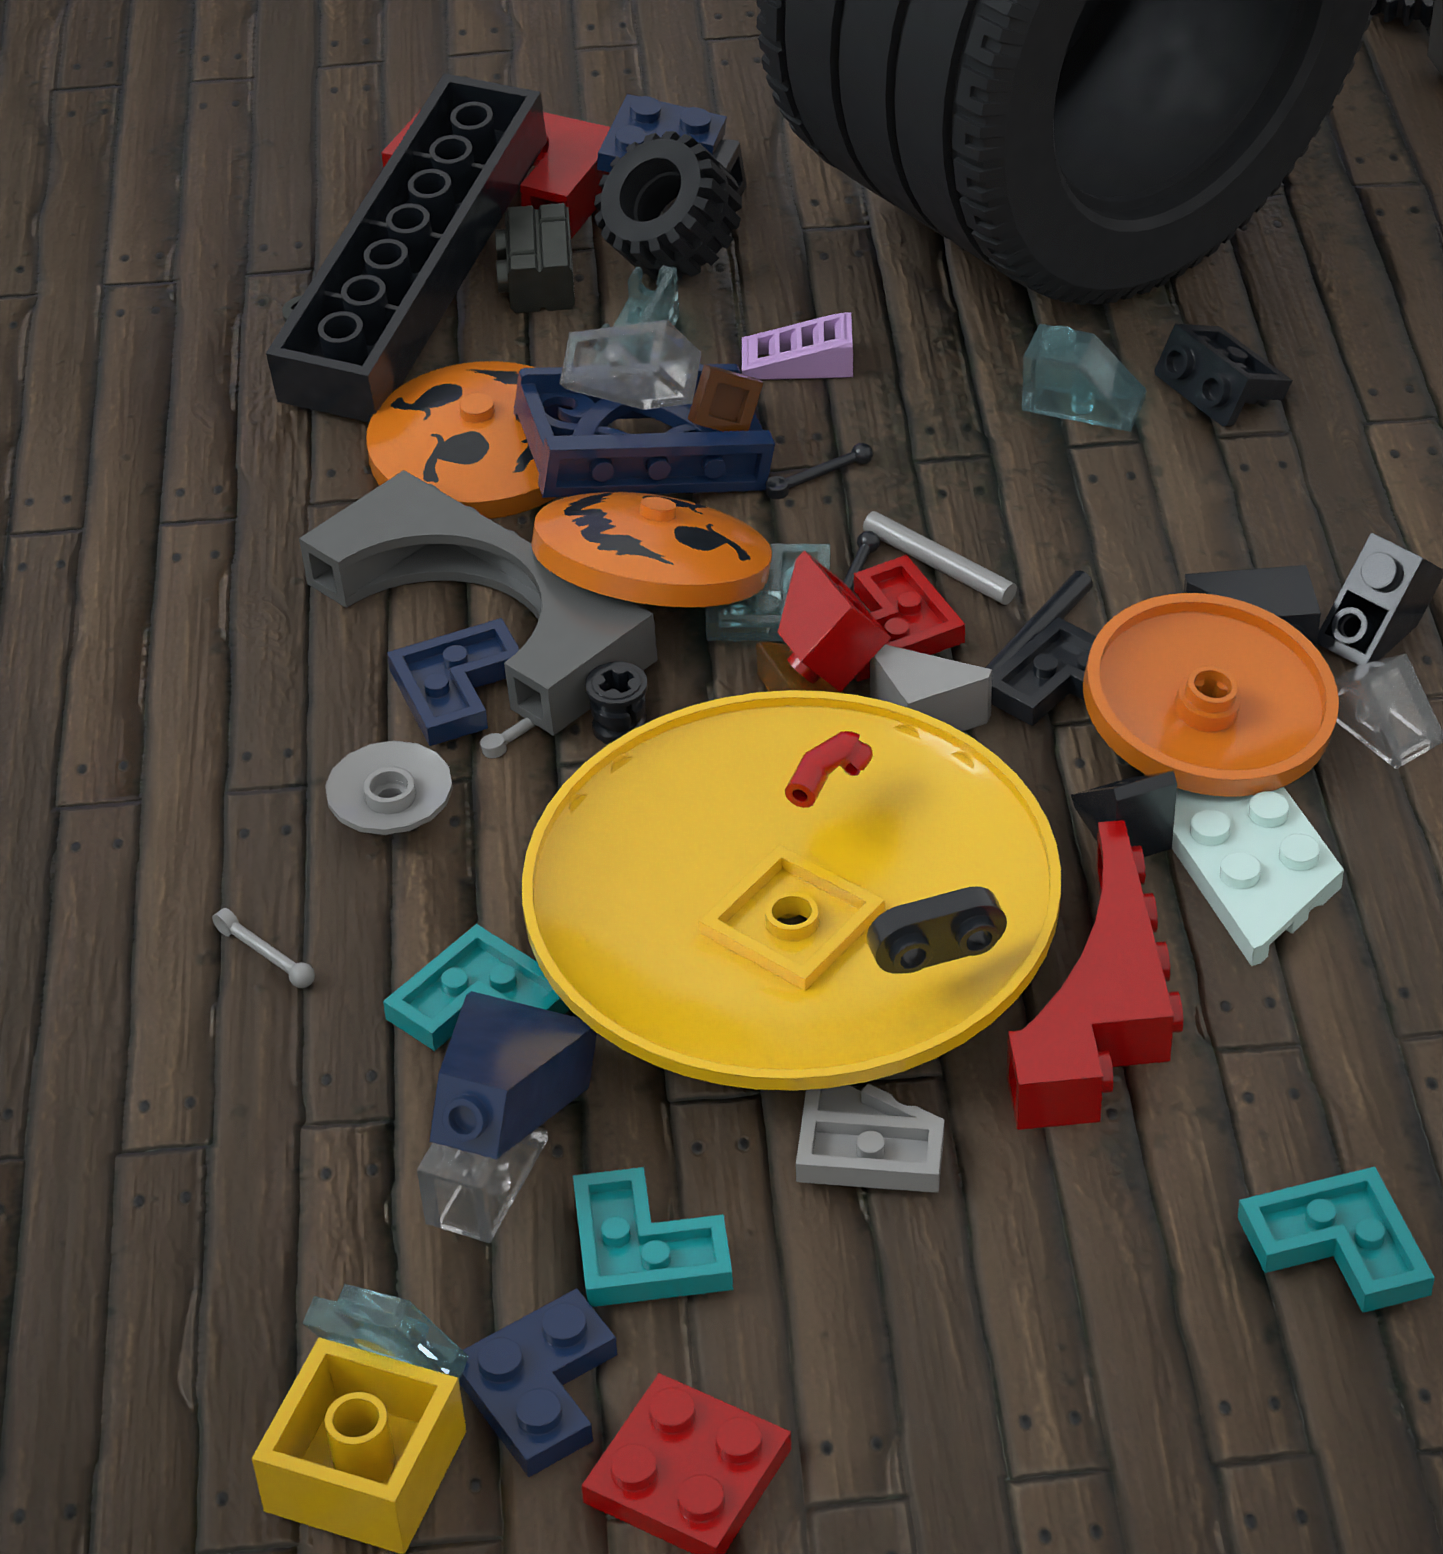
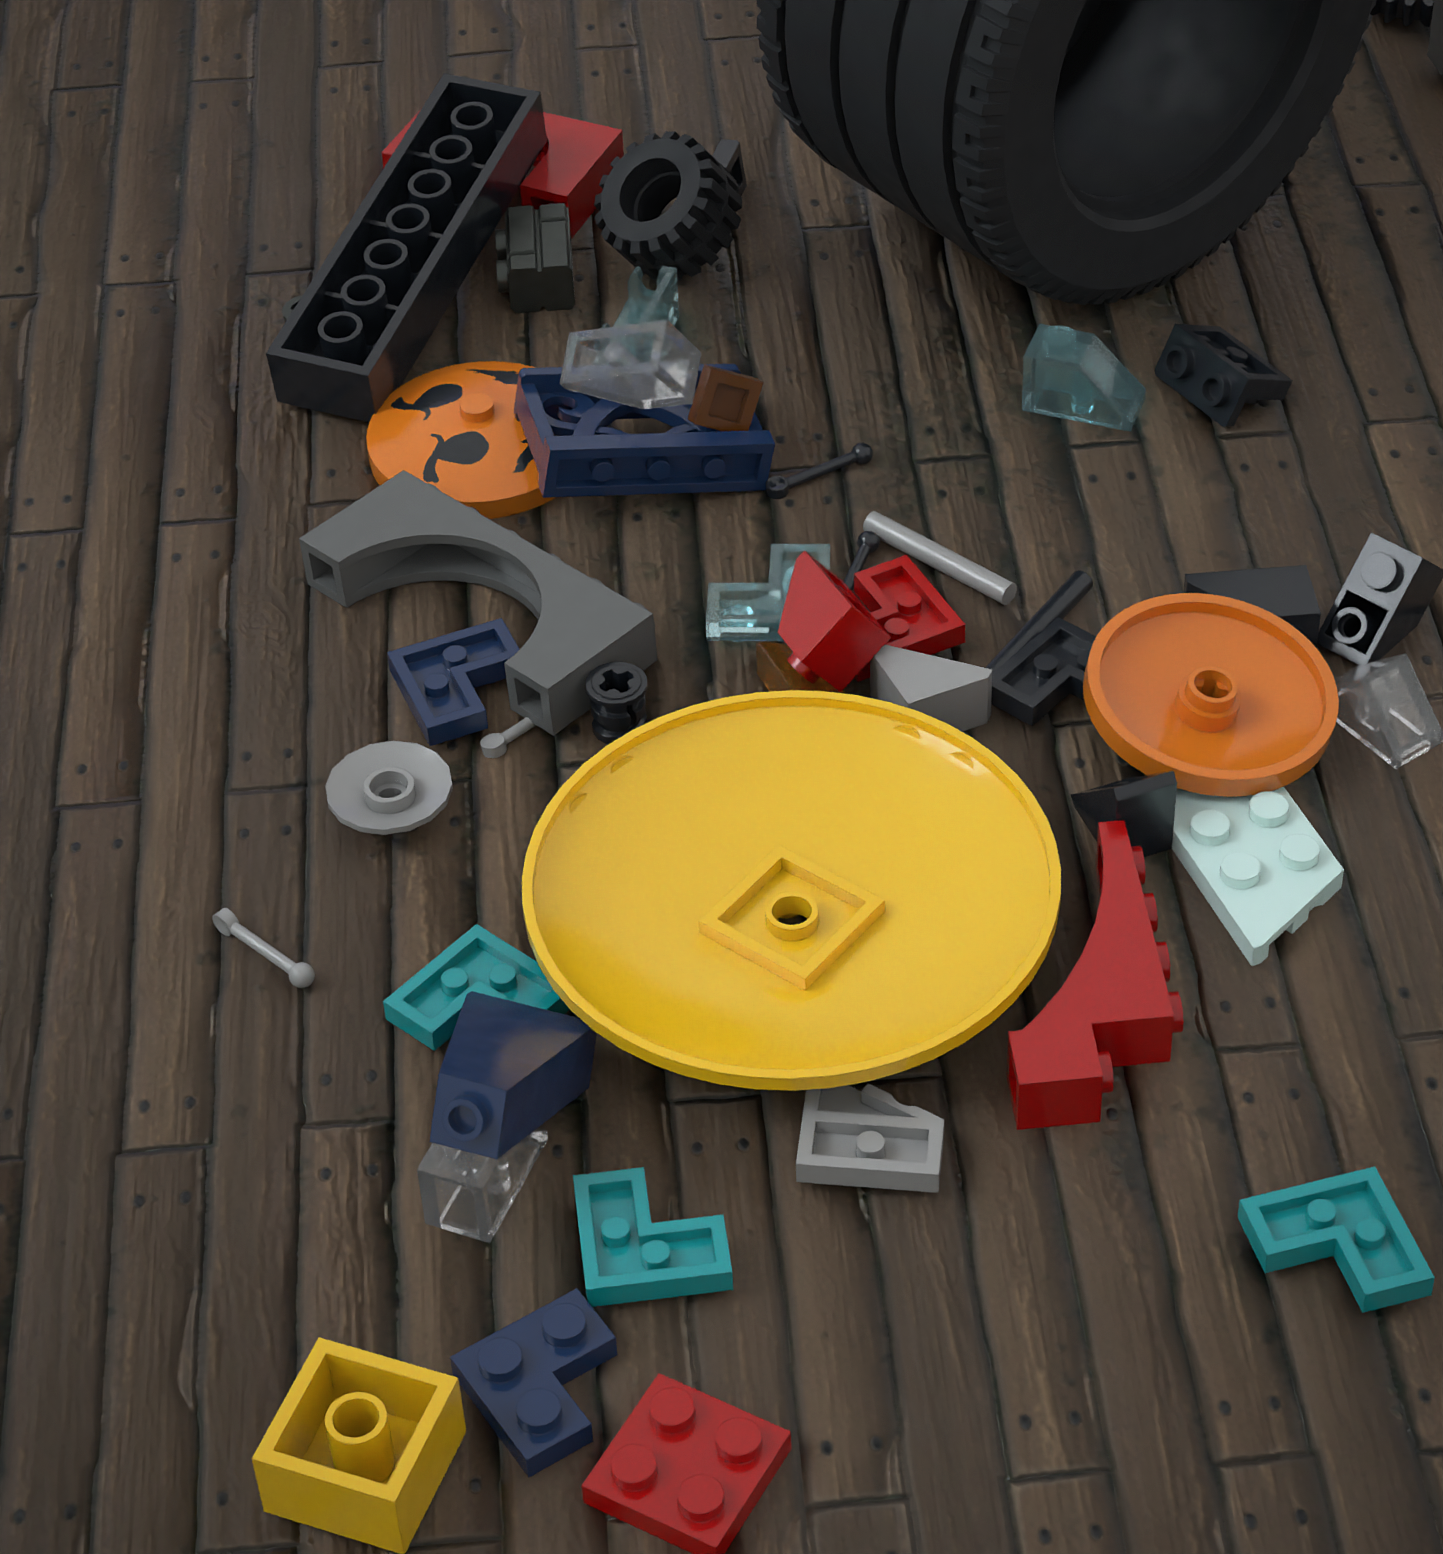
clear light blue plate [303,1284,469,1381] -> none
orange dish [531,492,772,607] -> none
dark blue plate [597,94,727,173] -> none
lavender slope [742,312,853,380] -> none
red arm [785,731,873,808] -> none
black plate [866,886,1007,974] -> none

